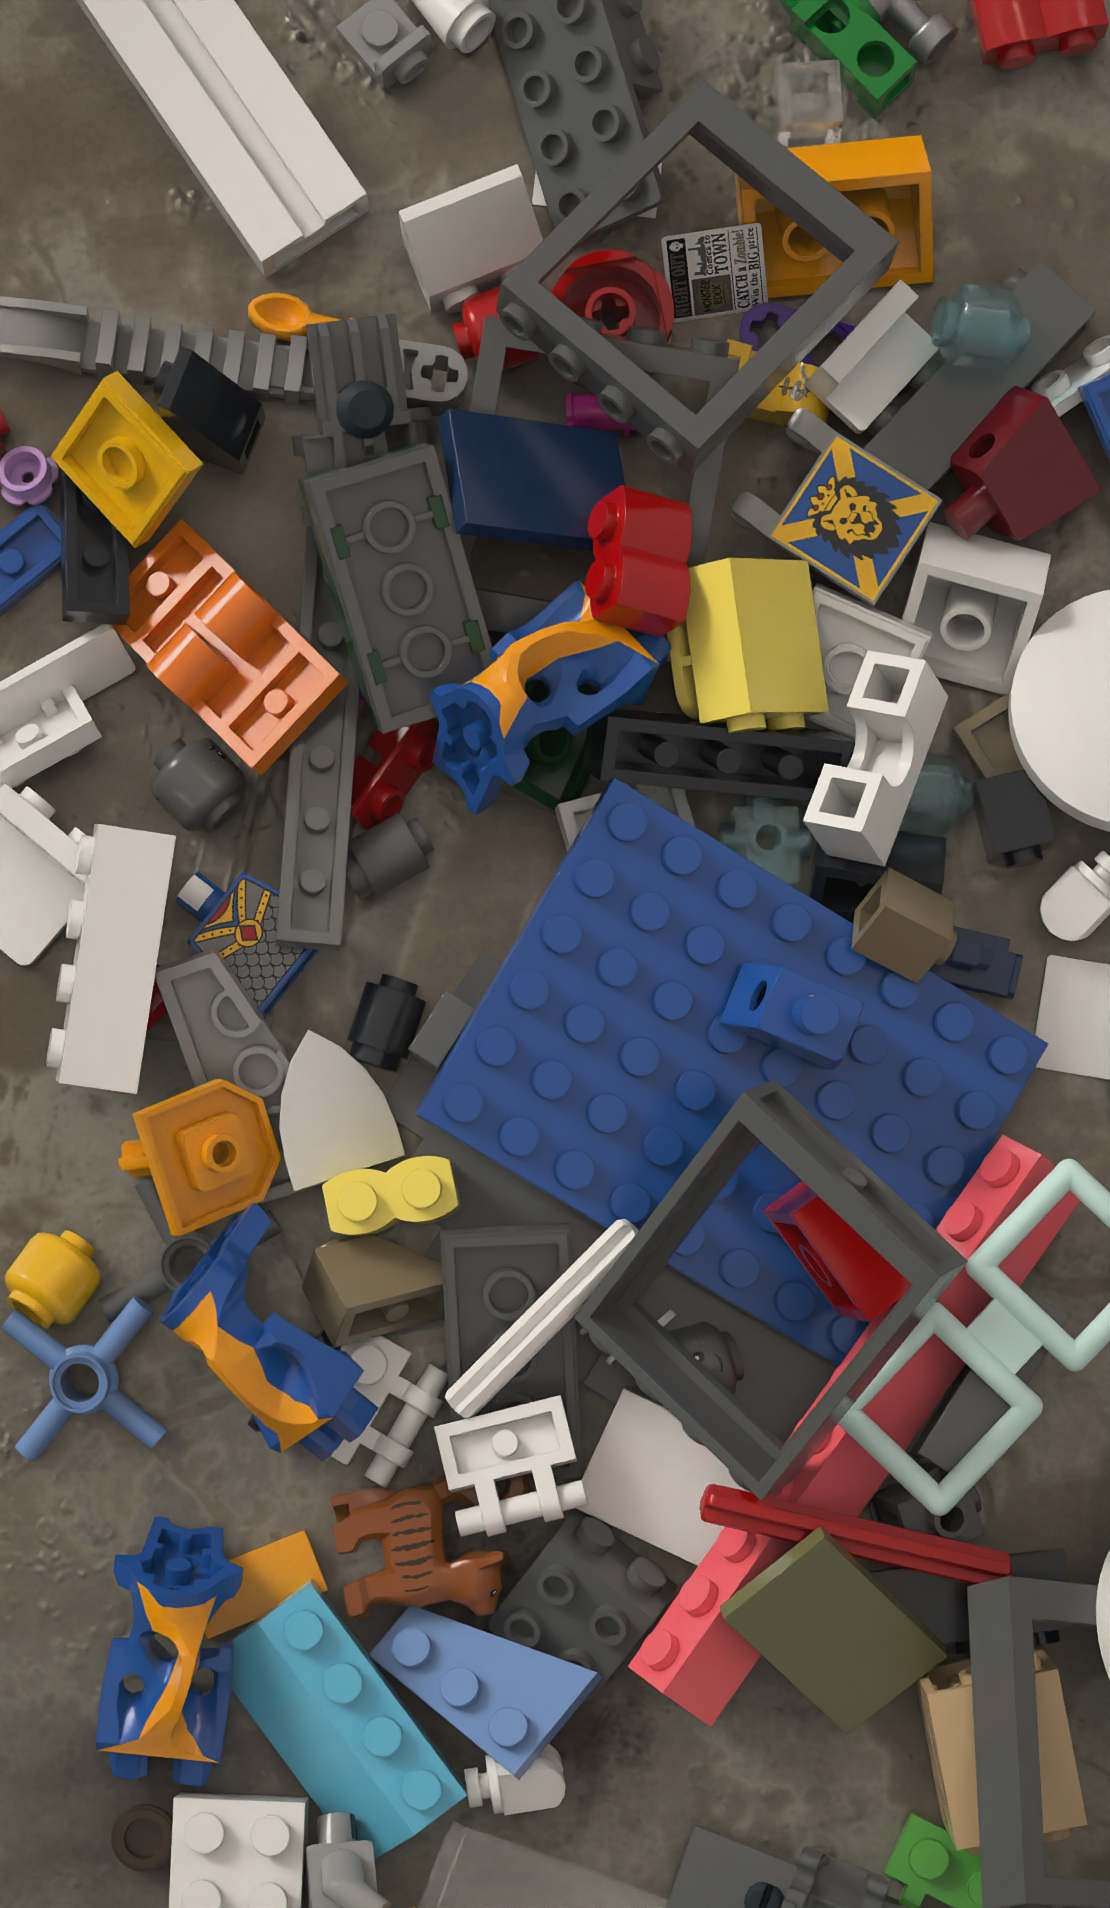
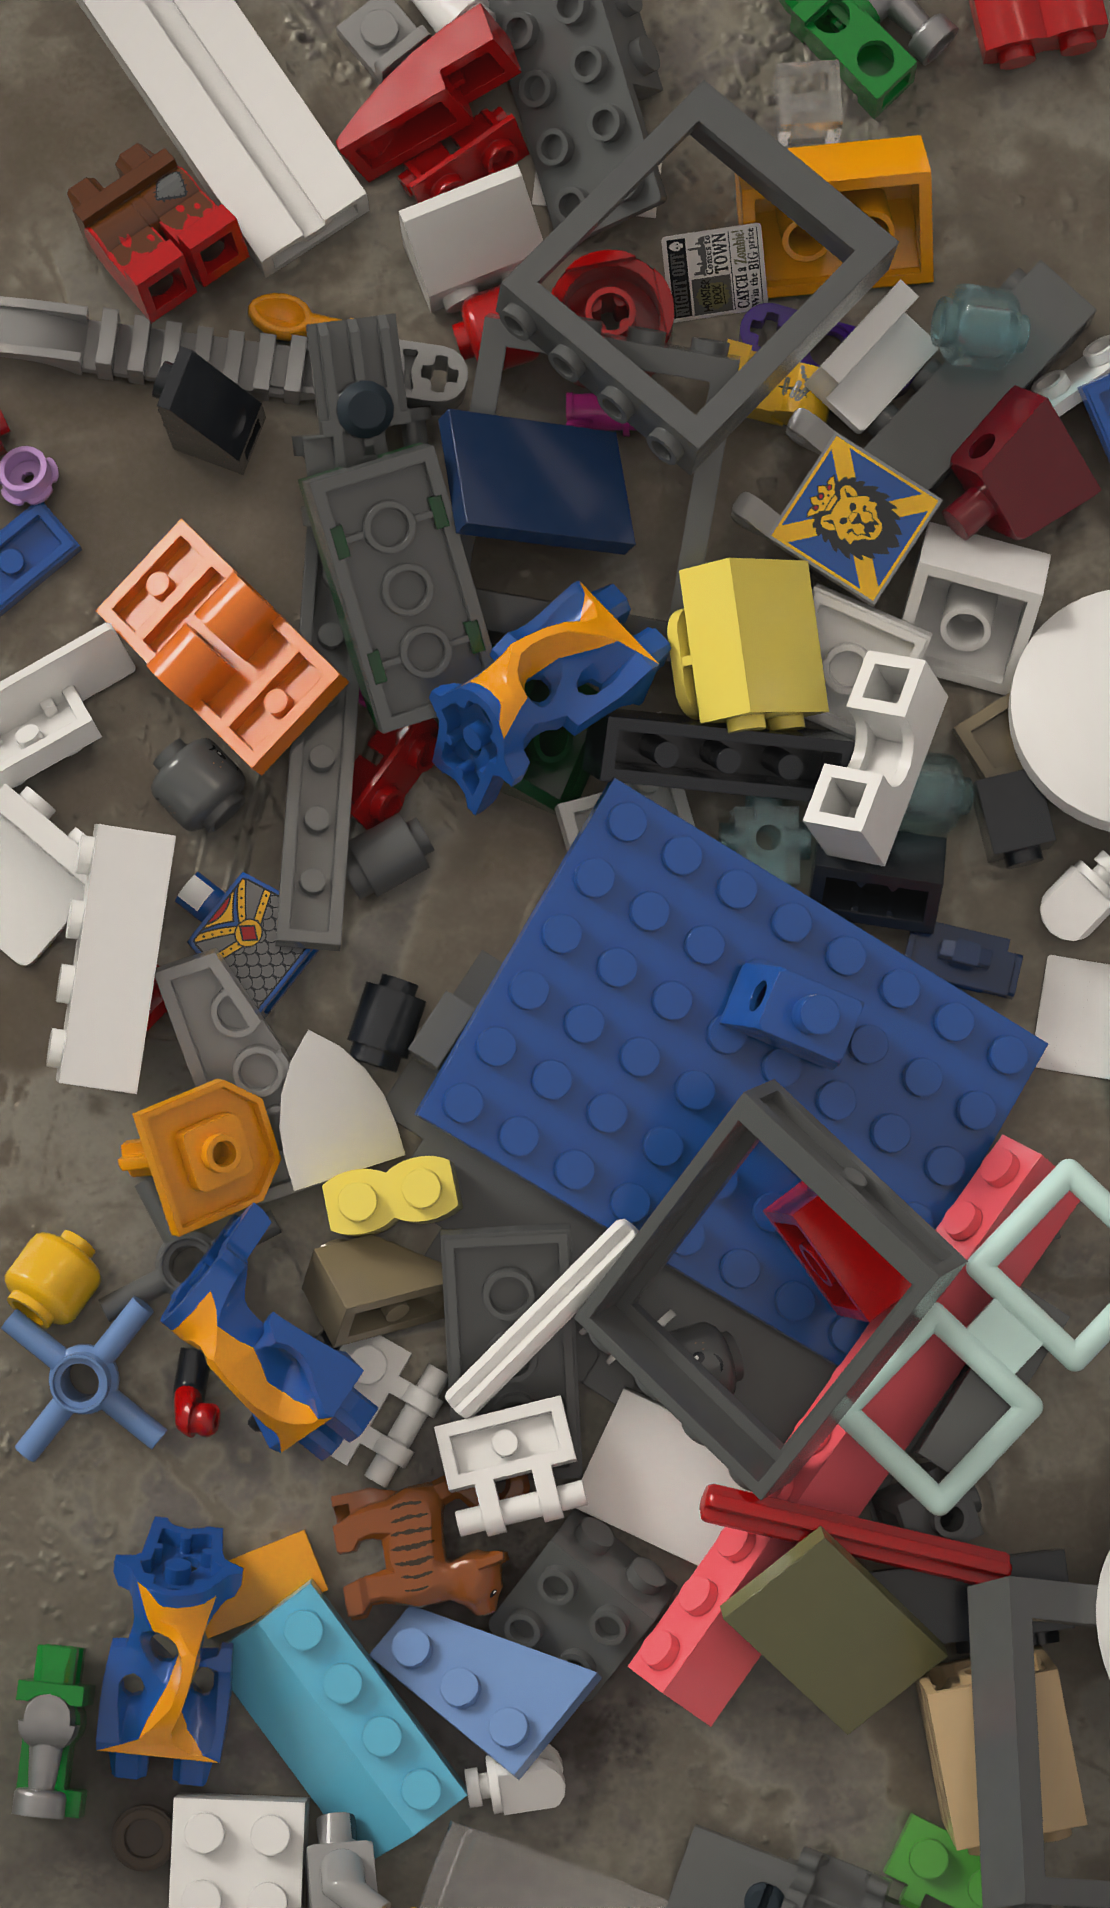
yellow tile [50,371,203,548] -> none
black plate [60,468,130,625] -> none
red brick [585,485,692,638] -> none
dark tan brick [851,868,958,984] -> none
none -> hips [11,1644,96,1819]
none -> hips [67,143,250,324]
none -> arm [173,1347,221,1438]
none -> red slope [336,3,522,182]
none -> red hinge [397,106,530,204]

